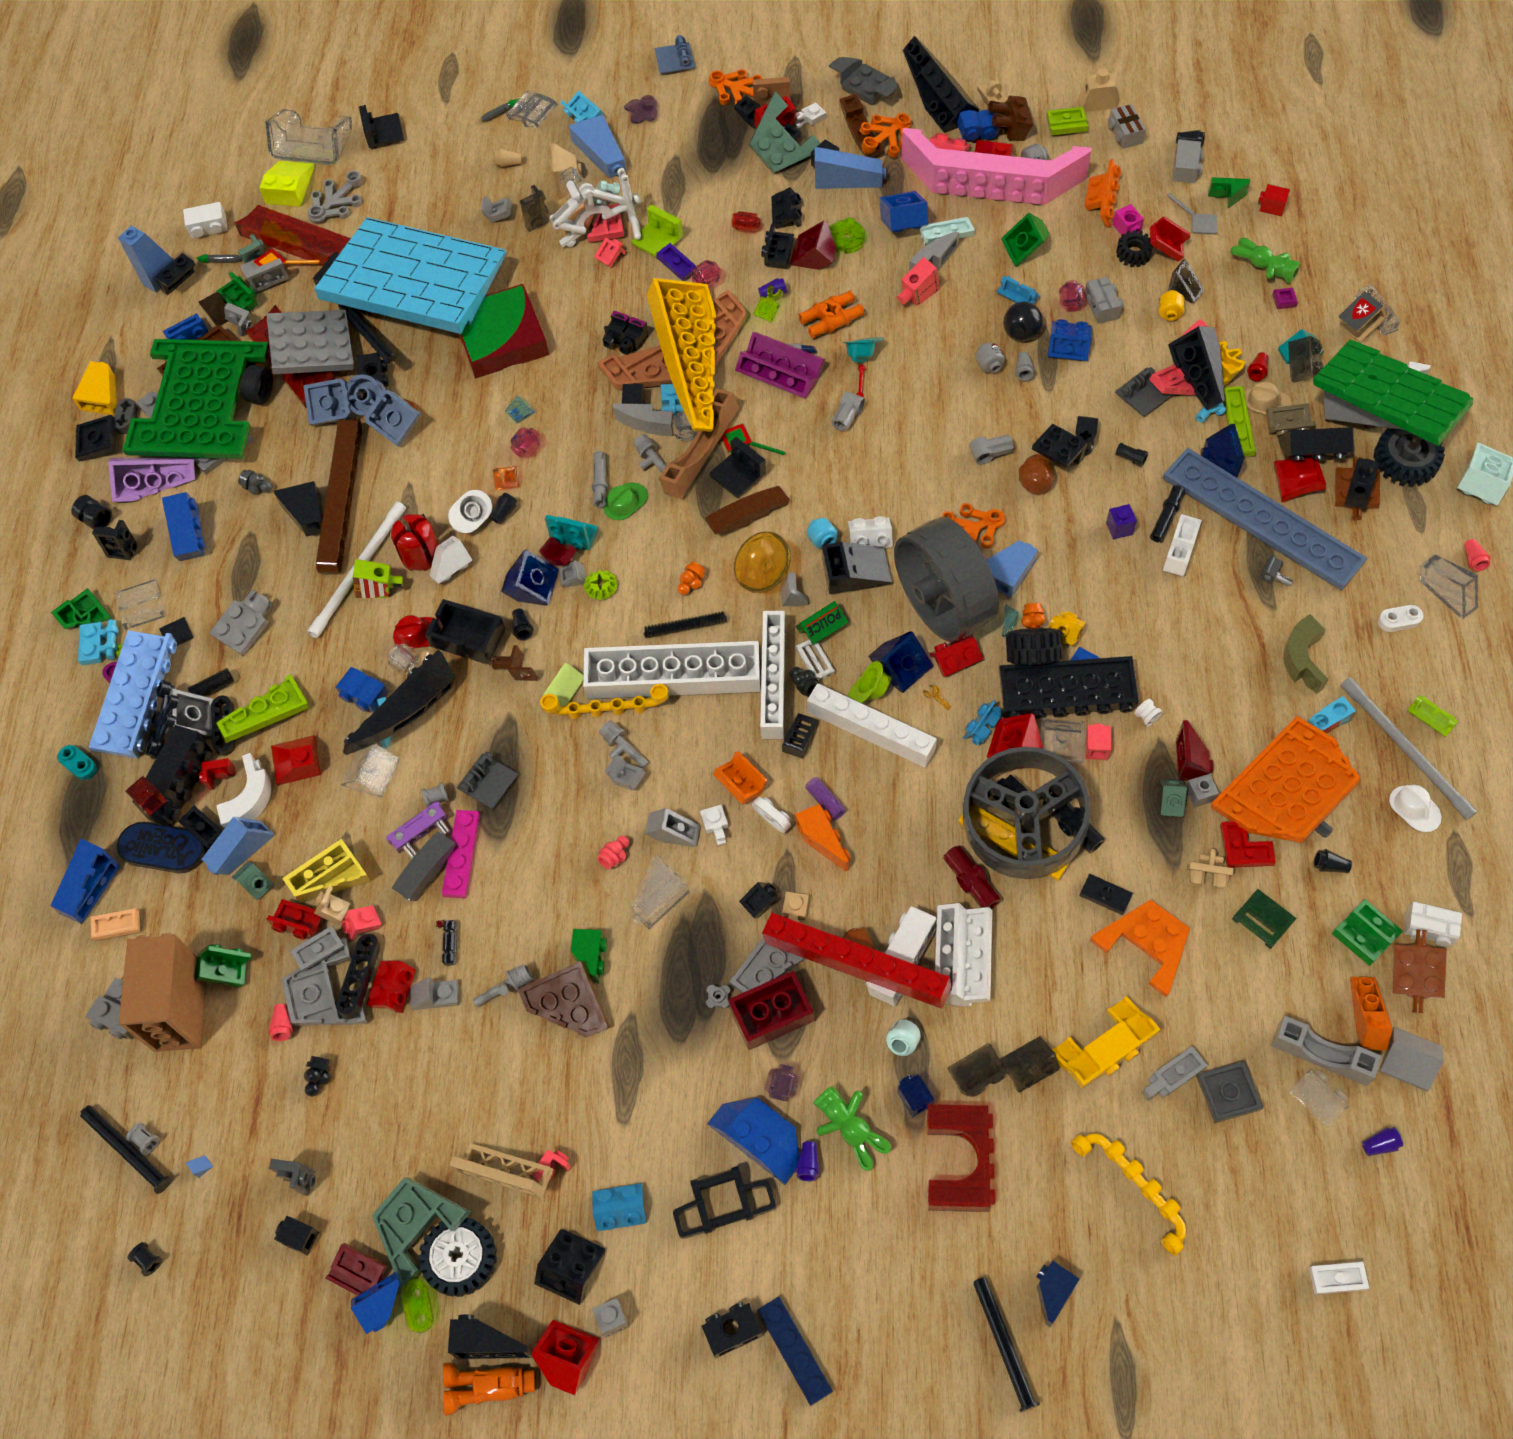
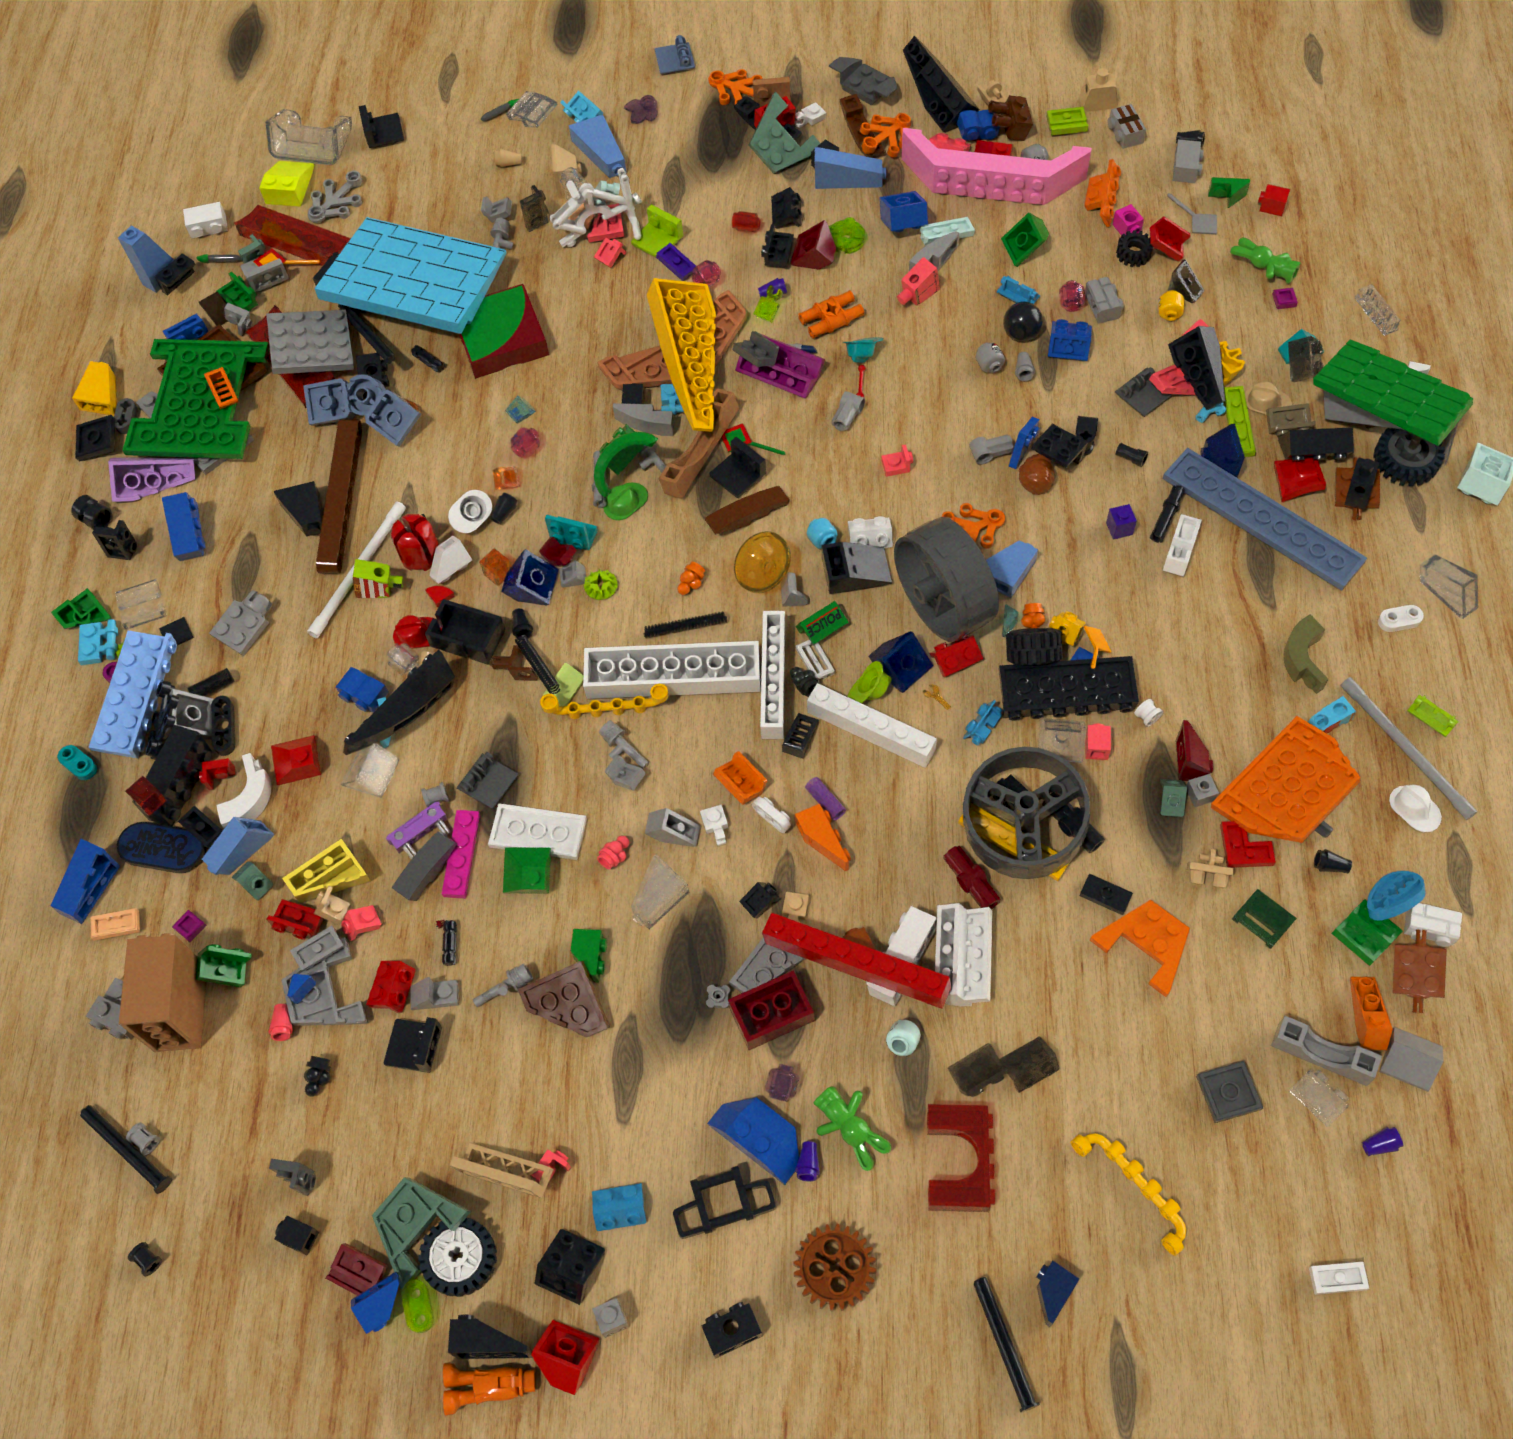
medium blue piece [186,1155,213,1178] -> none
lime wing [217,674,309,743] -> none
dark grey piece [238,470,273,495] -> none
black tyre [241,365,273,405] -> none
black beam [336,933,380,1020] -> none
black hips [602,310,649,355] -> none
clear head [672,411,698,442] -> none
dark blue plate [757,1297,833,1407] -> none
clear blue brick [897,1074,935,1118] -> none
red slope [987,713,1043,768] -> none
yellow bracket [1050,996,1161,1089] -> none
light grey hinge [1142,1046,1208,1101] -> none
red cone [1247,352,1269,381] -> none
dark grey piece [1259,555,1293,586] -> none
piece [1339,291,1387,342] -> none
coral cone [1464,539,1491,571] -> none
none -> magenta tile [172,910,207,942]
none -> orange slope [204,367,239,409]
none -> blue slope [287,974,316,1004]
none -> black bracket [383,1017,442,1073]
none -> black axle [411,345,444,372]
none -> red tile [425,586,455,607]
none -> clear orange brick [479,548,513,586]
none -> white tile [488,804,587,860]
none -> light grey piece [490,218,513,250]
none -> green slope [503,847,551,894]
none -> black piece [515,635,561,694]
none -> green piece [594,424,658,498]
none -> dark grey bracket [732,331,779,367]
none -> dark orange gear [793,1224,876,1312]
none -> coral bracket [881,445,913,477]
none -> blue wing [1009,417,1040,469]
none -> light orange piece [1084,626,1112,669]
none -> dark azure piece [1367,871,1426,921]
none -> light grey piece [1440,423,1458,467]

